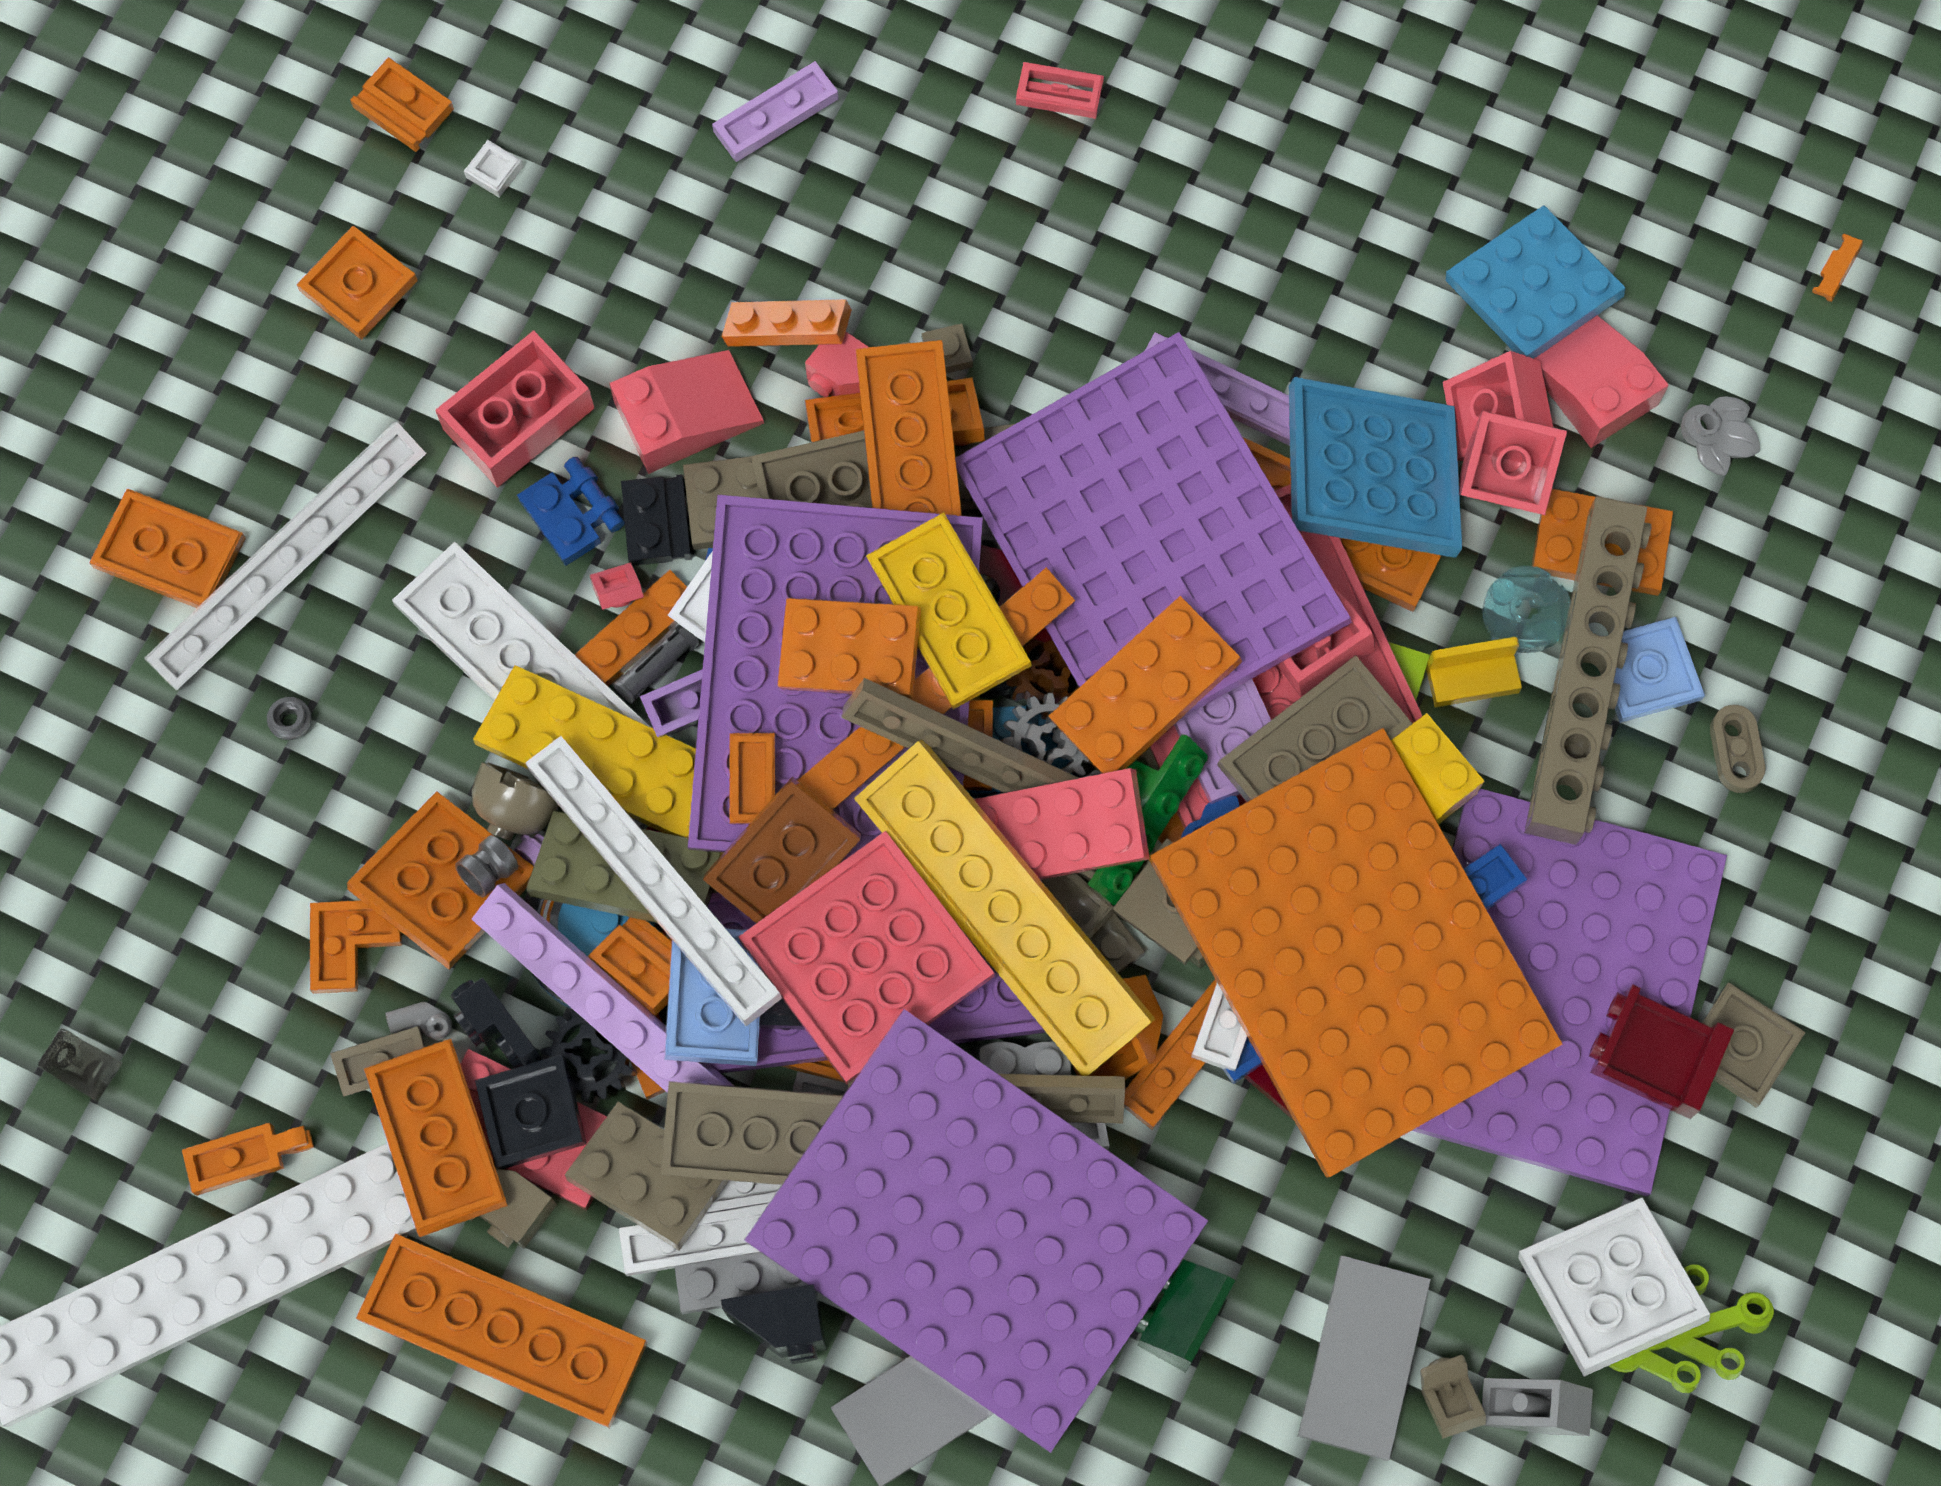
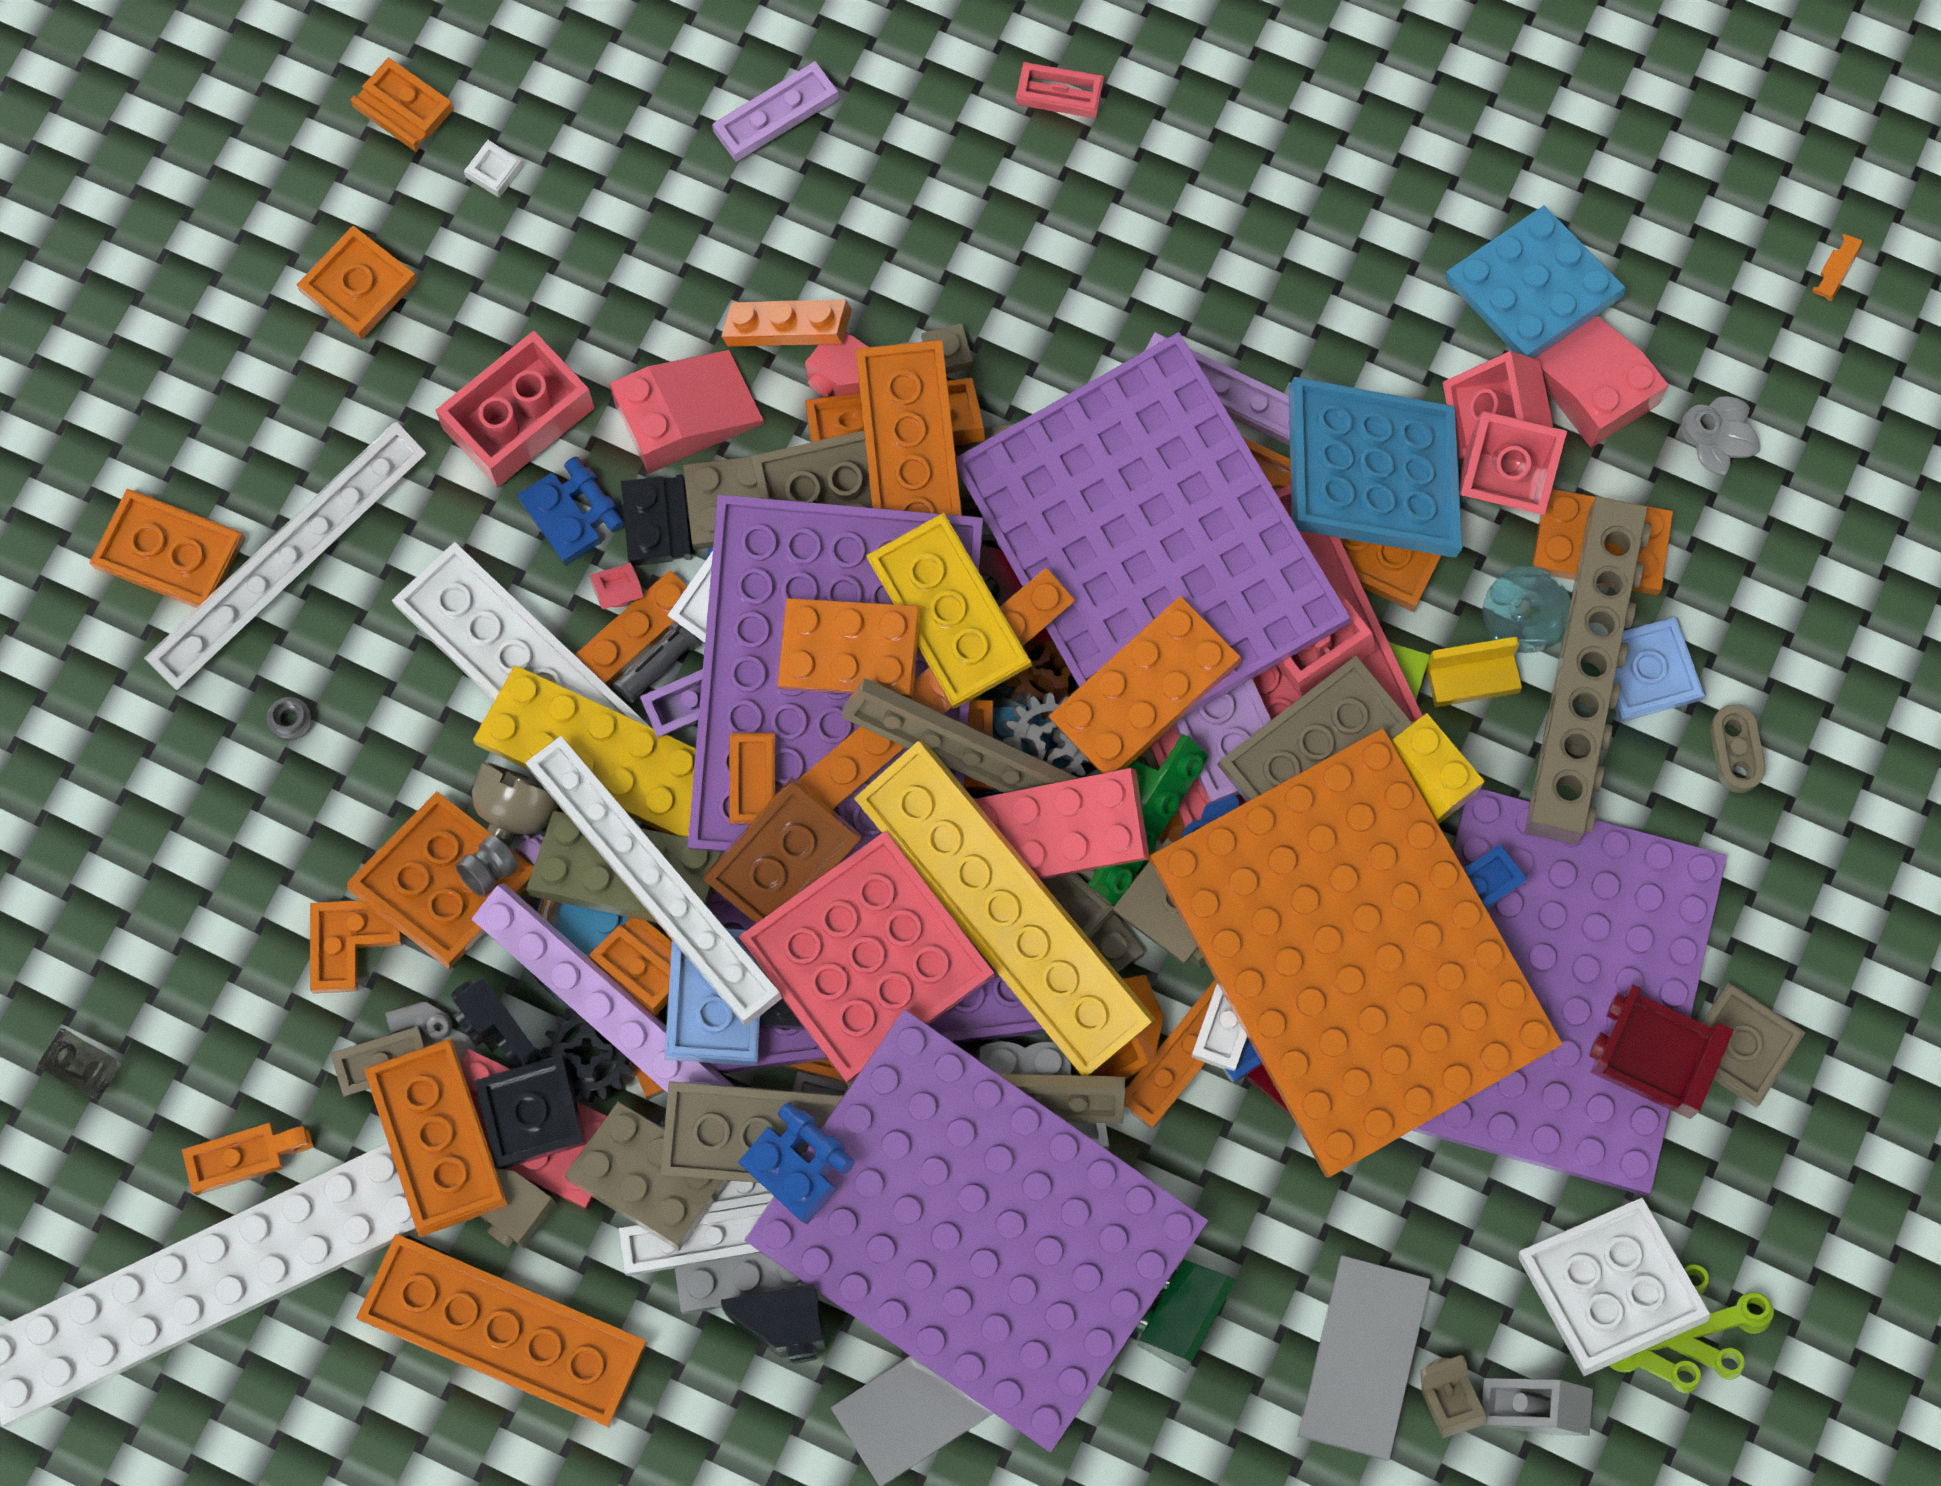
none -> blue plate [738,1102,855,1224]

